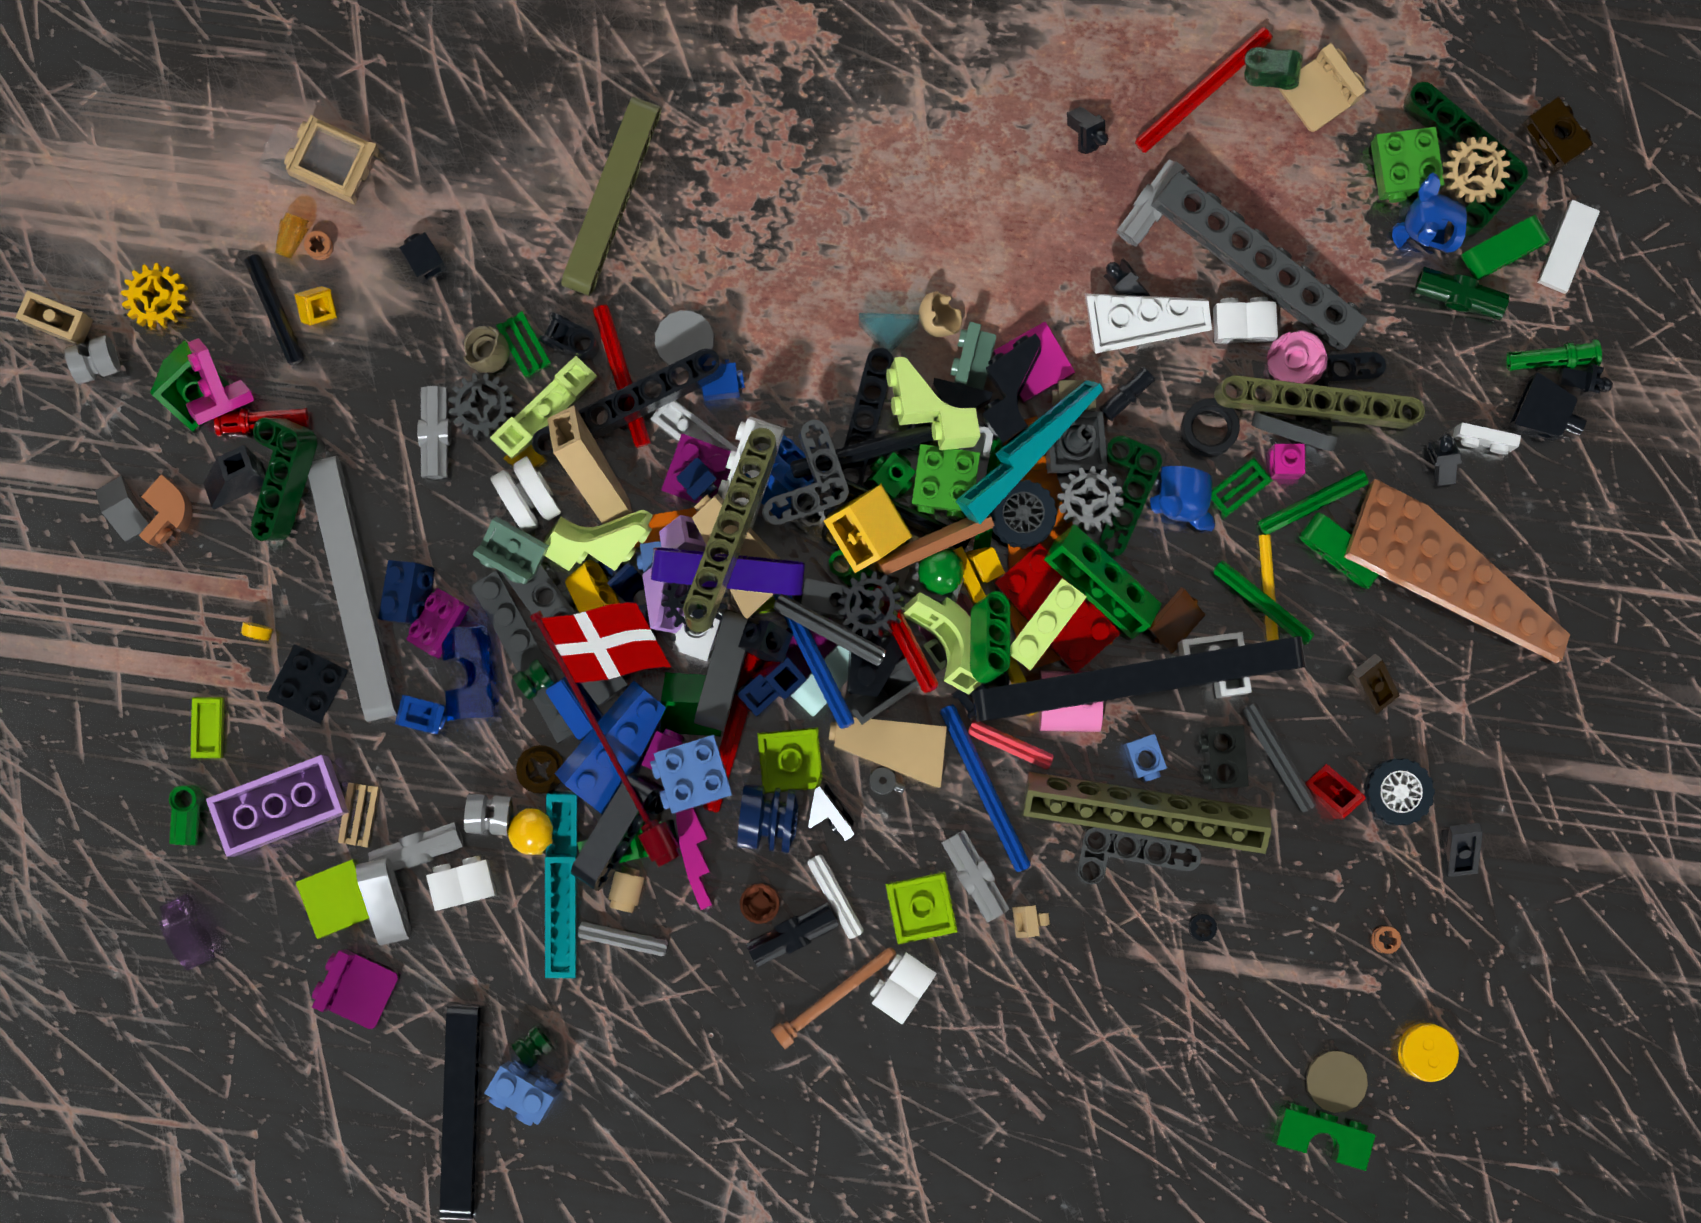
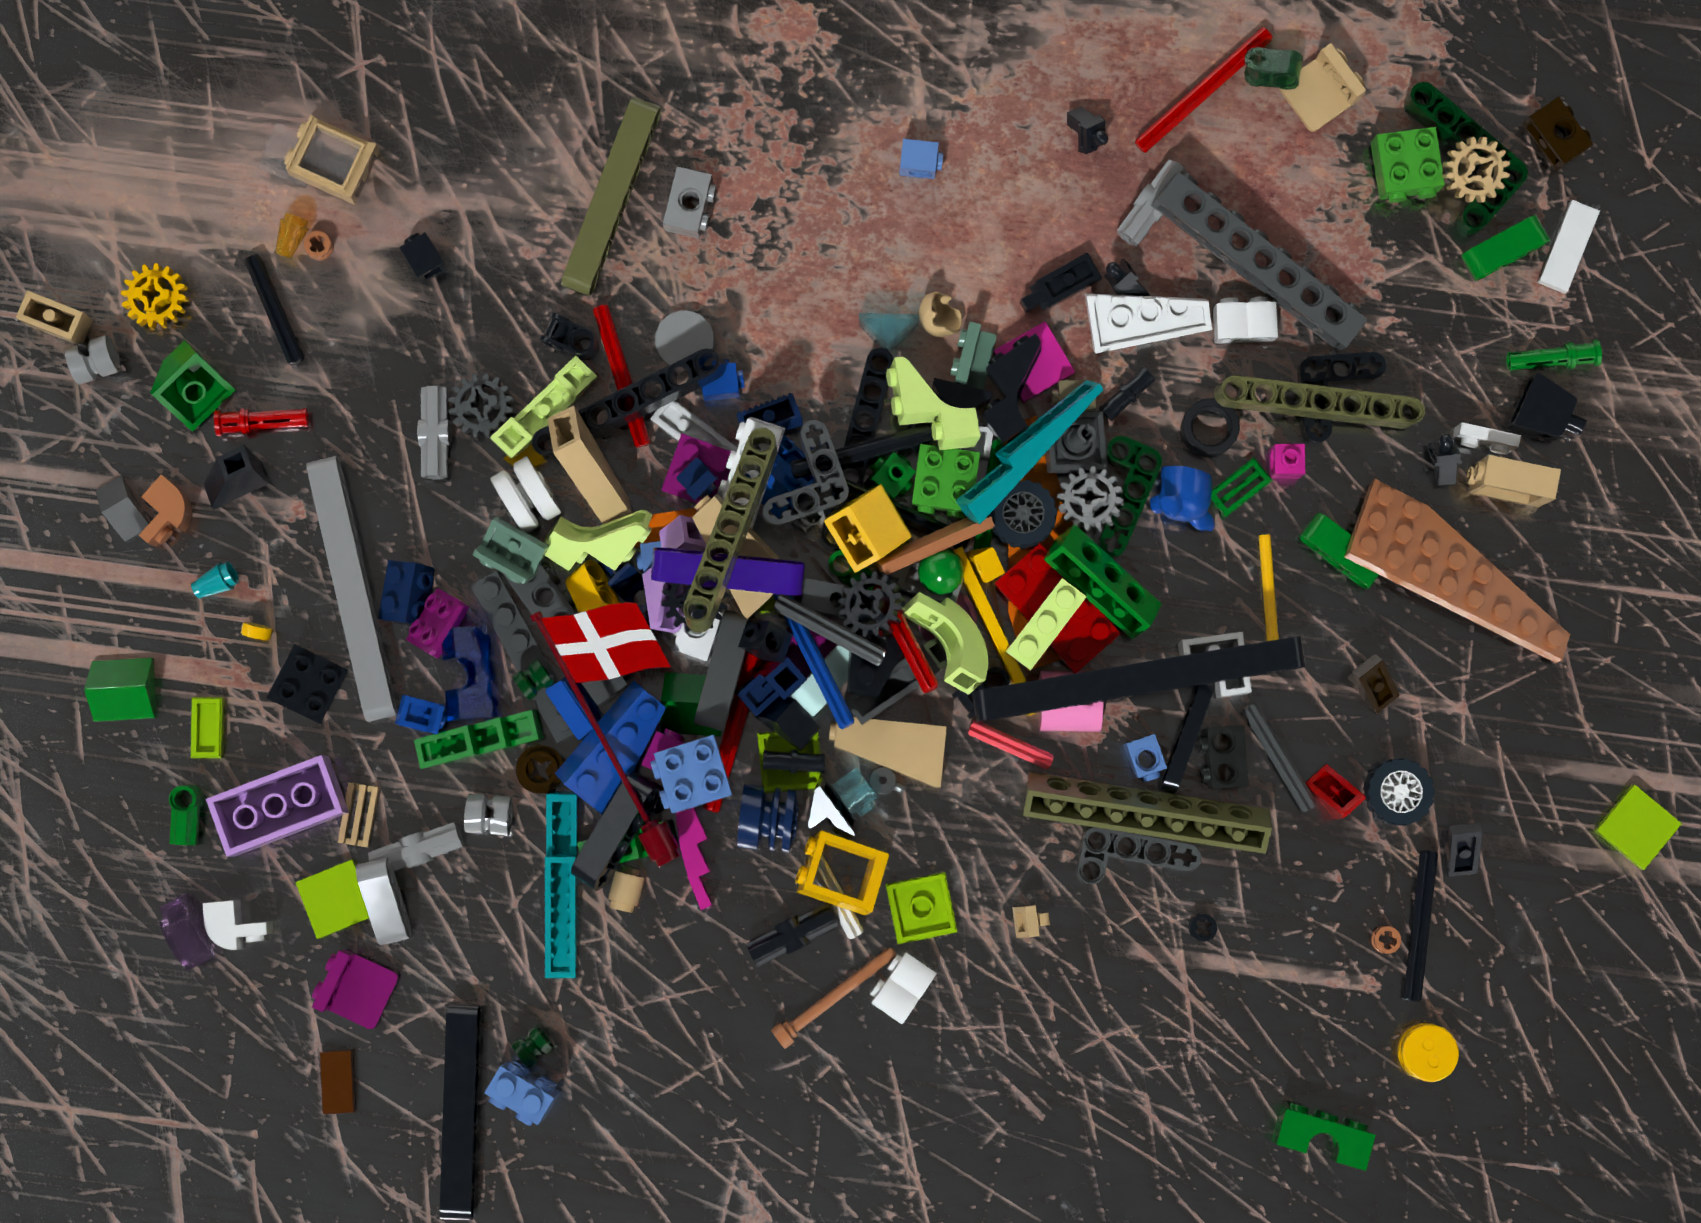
dark pink bracket [186,338,254,425] -> none
dark green beam [251,418,317,541] -> none
yellow slope [294,286,337,325] -> none
white brick [426,855,497,911] -> none
dark tan hair [463,326,510,373] -> none
green tile [496,311,552,379] -> none
yellow hair [508,808,553,855] -> none
light grey axle [578,921,668,956] -> none
copper wheel [740,883,780,924] -> none
blue axle [940,704,1031,872] -> none
light grey piece [941,830,1010,923] -> none
green beam [970,591,1010,683] -> none
reddish brown piece [1148,587,1206,654] -> none
green axle [1213,560,1314,646] -> none
dark grey beam [1251,411,1338,451] -> none
green axle [1258,470,1369,535] -> none
bright pink tile [1267,330,1328,385] -> none
dark tan tile [1305,1051,1368,1113] -> none
blue piece [1392,173,1467,253] -> none
dark green piece [1414,267,1510,320] -> none
black piece [1557,364,1613,397] -> none
none -> green slope [84,658,156,722]
none -> teal cone [191,562,239,599]
none -> white brick [203,900,273,950]
none -> reddish brown tile [320,1050,355,1114]
none -> green slope [414,709,544,769]
none -> light grey brick [663,167,717,239]
none -> dark blue brick [736,392,803,432]
none -> black slope [754,697,820,752]
none -> black pin [763,750,825,774]
none -> yellow window [795,831,889,916]
none -> clear light blue brick [832,768,877,817]
none -> medium blue brick [899,139,943,179]
none -> black hinge [1020,252,1102,313]
none -> black beam [1160,683,1215,794]
none -> black axle [1404,850,1438,1002]
none -> tan window [1466,455,1561,507]
none -> lime tile [1594,784,1682,870]

